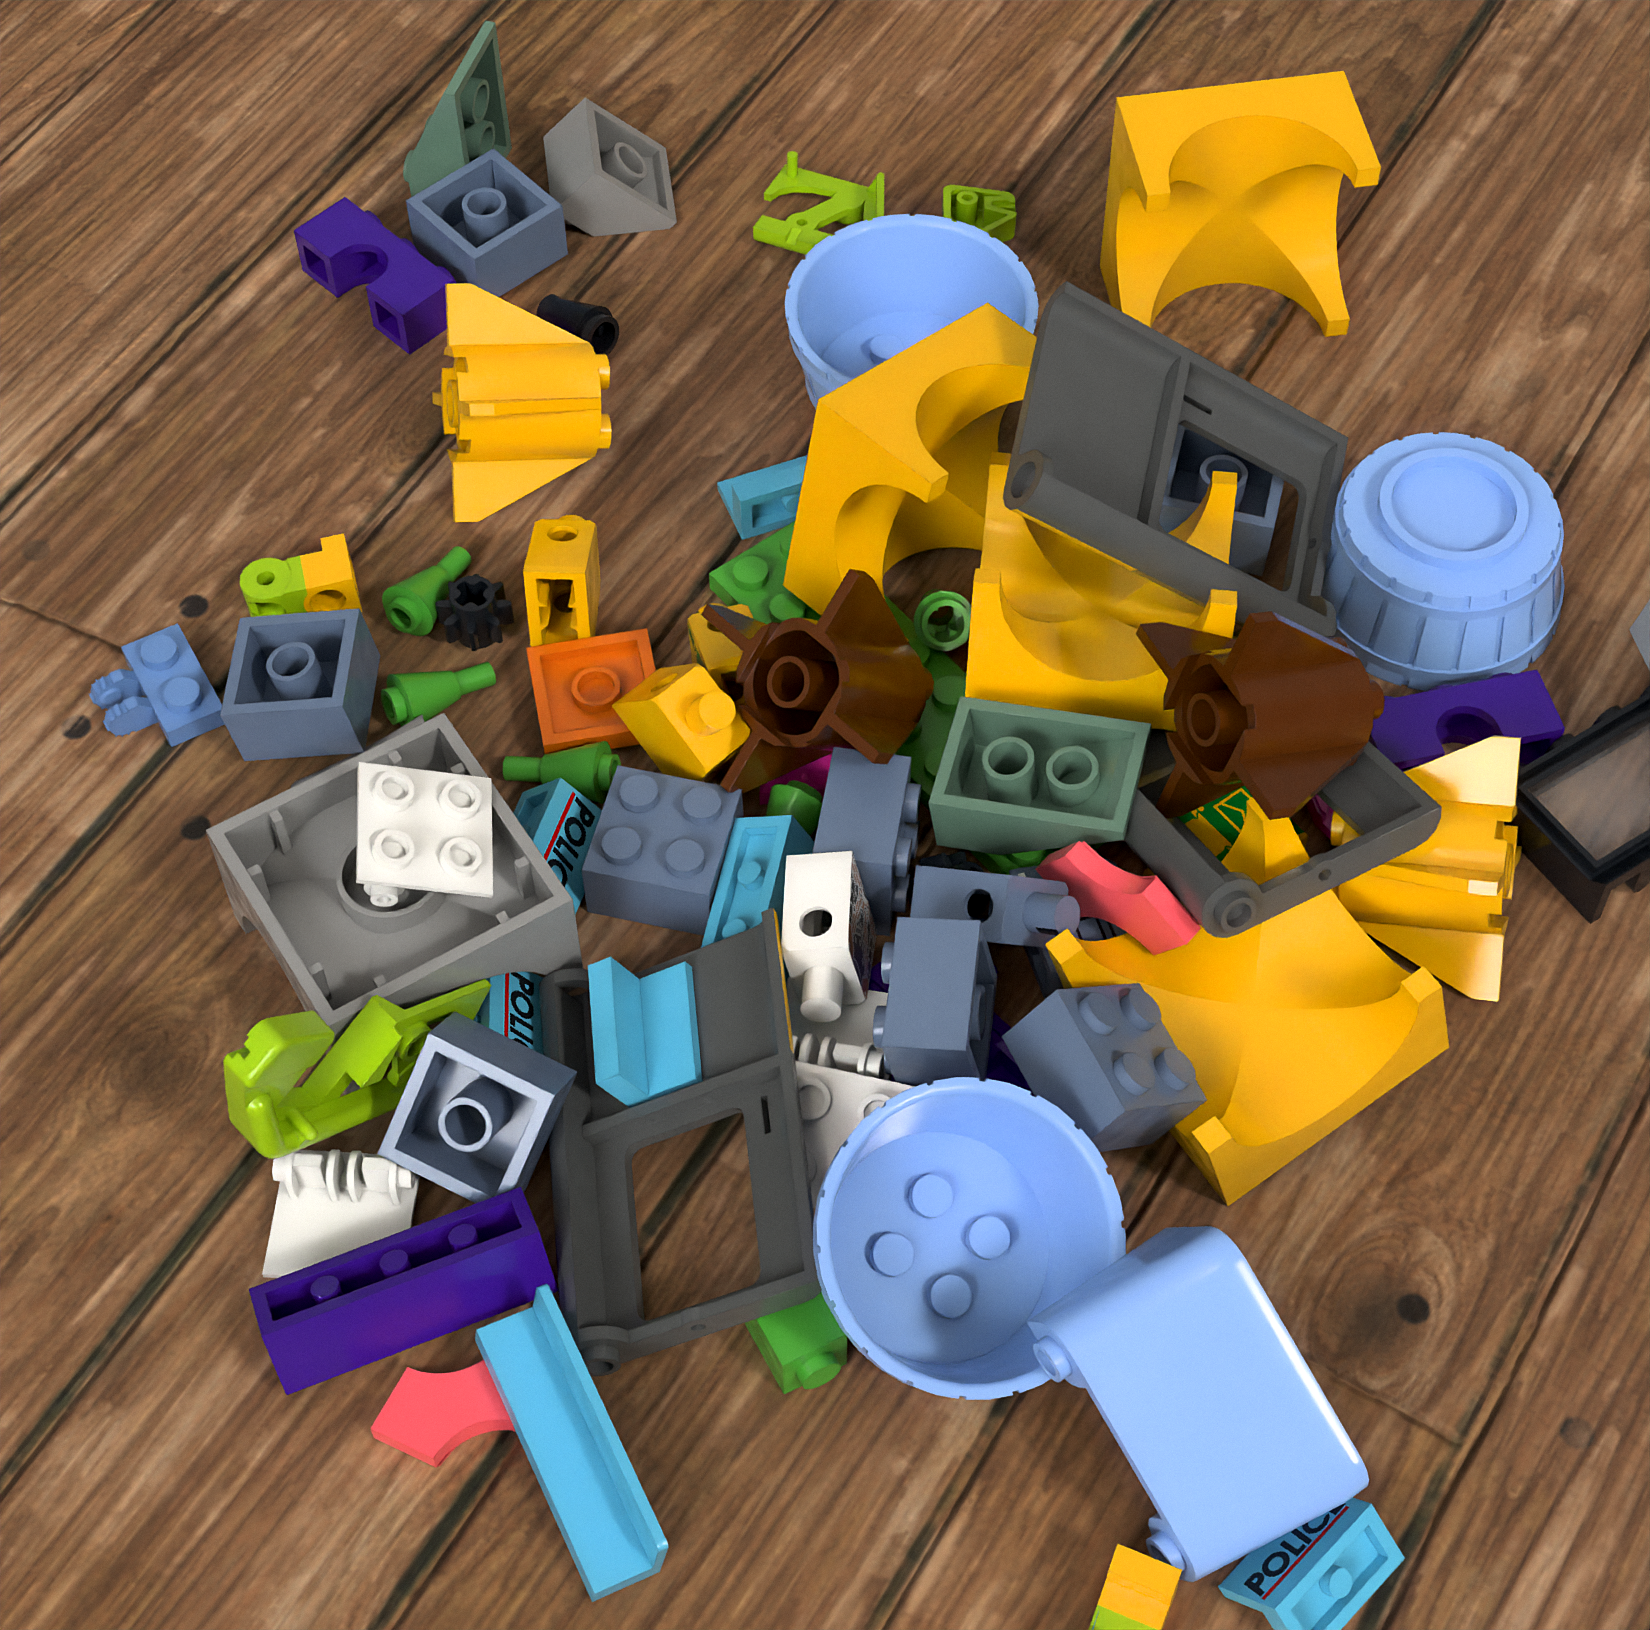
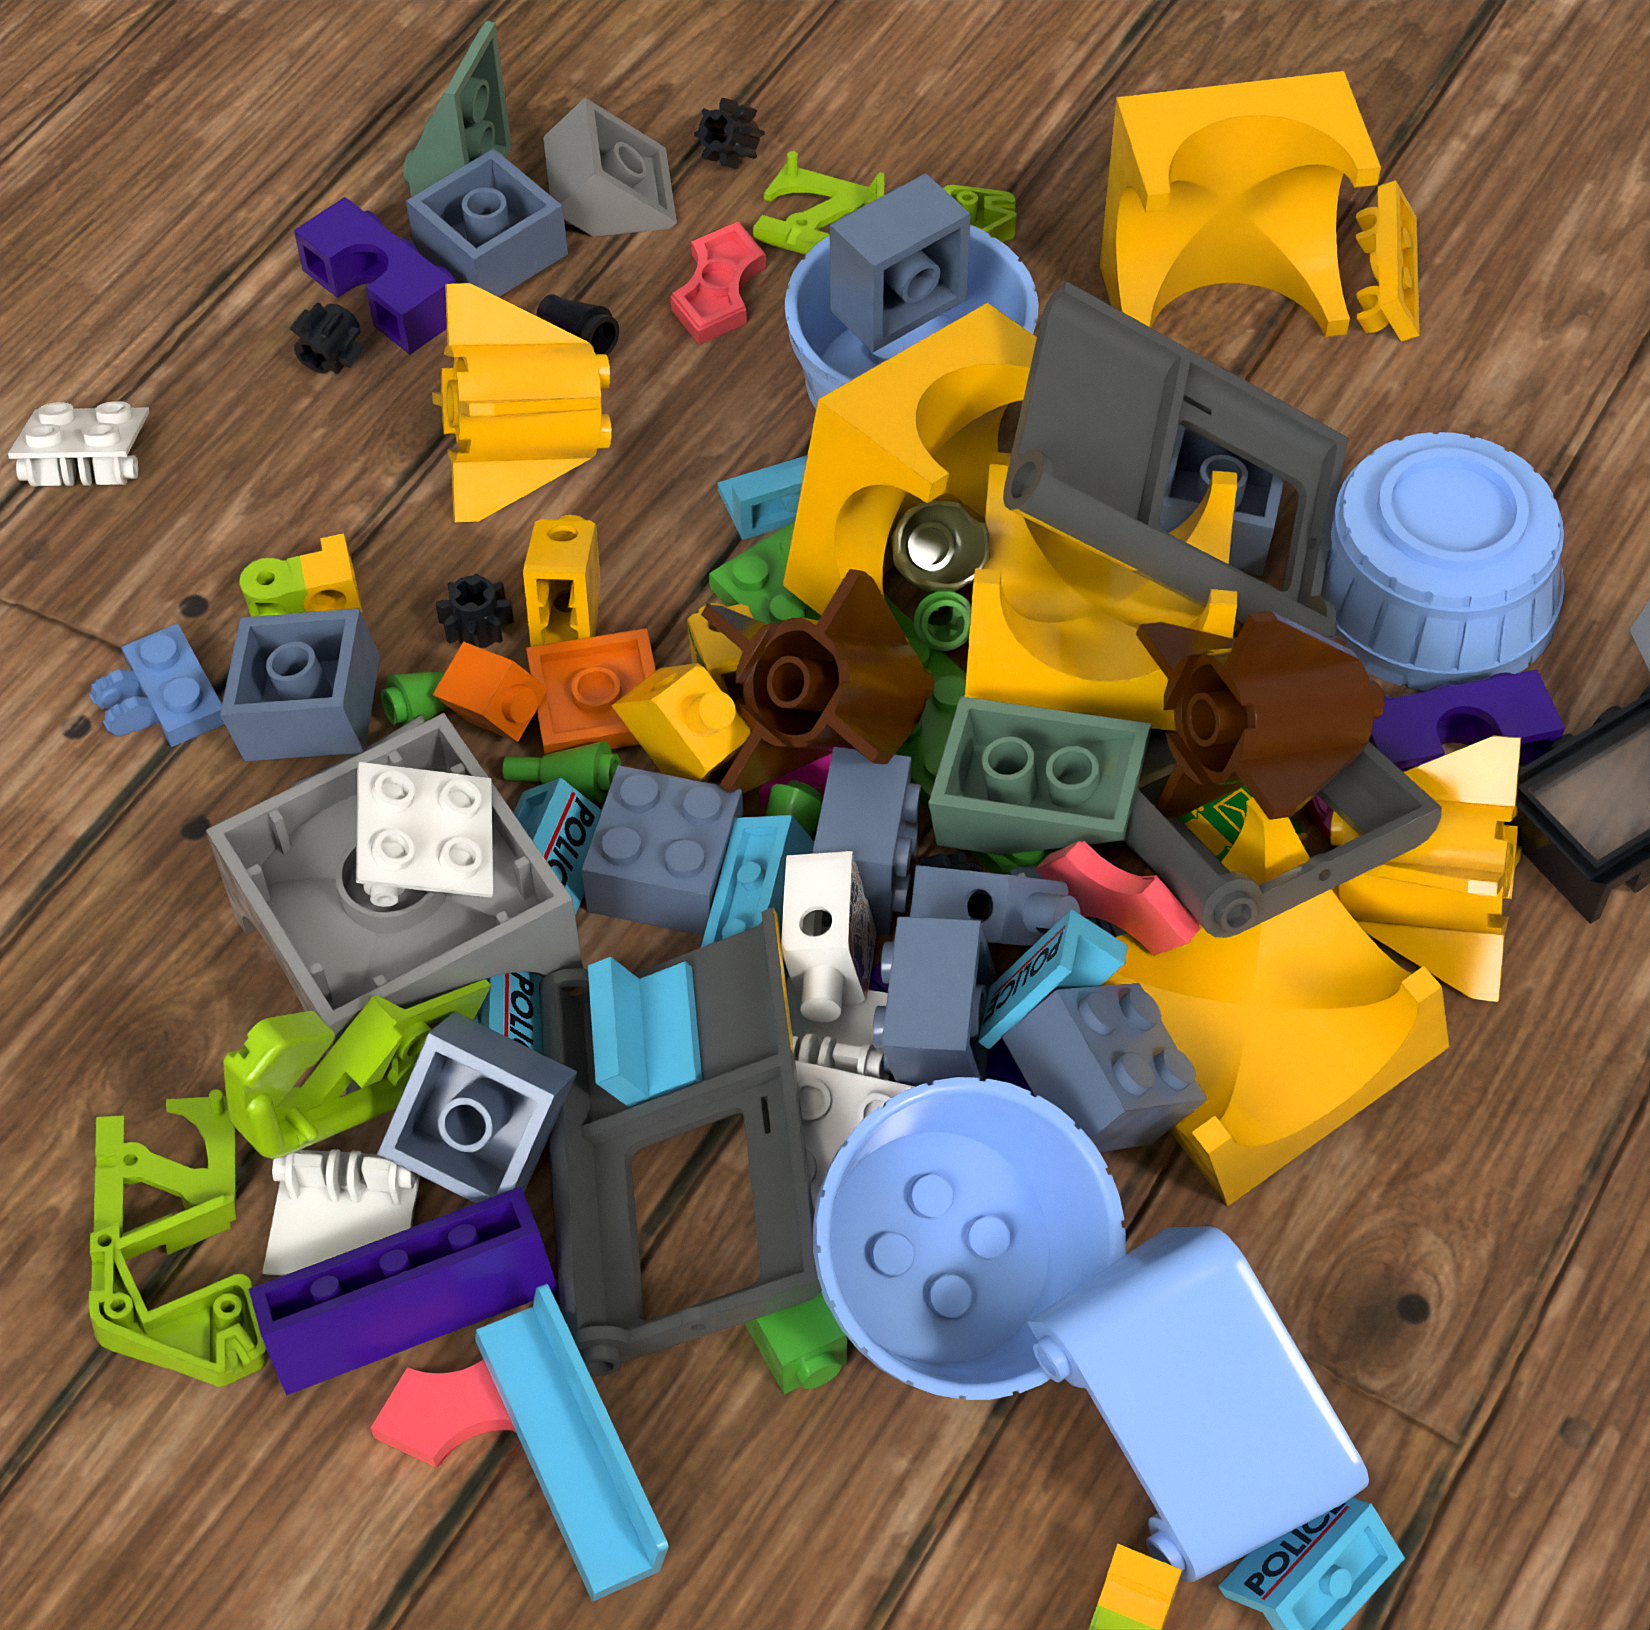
bright green cone [382,546,472,636] -> none
none -> white hinge [8,401,149,486]
none -> lime piece [89,1089,269,1387]
none -> black gear [290,303,364,374]
none -> orange brick [432,642,548,742]
none -> coral tile [670,221,766,345]
none -> black gear [694,98,765,169]
none -> sand blue brick [830,173,971,352]
none -> olive hair [891,500,990,592]
none -> medium azure panel [978,909,1128,1049]
none -> yellow plate [1356,180,1420,342]

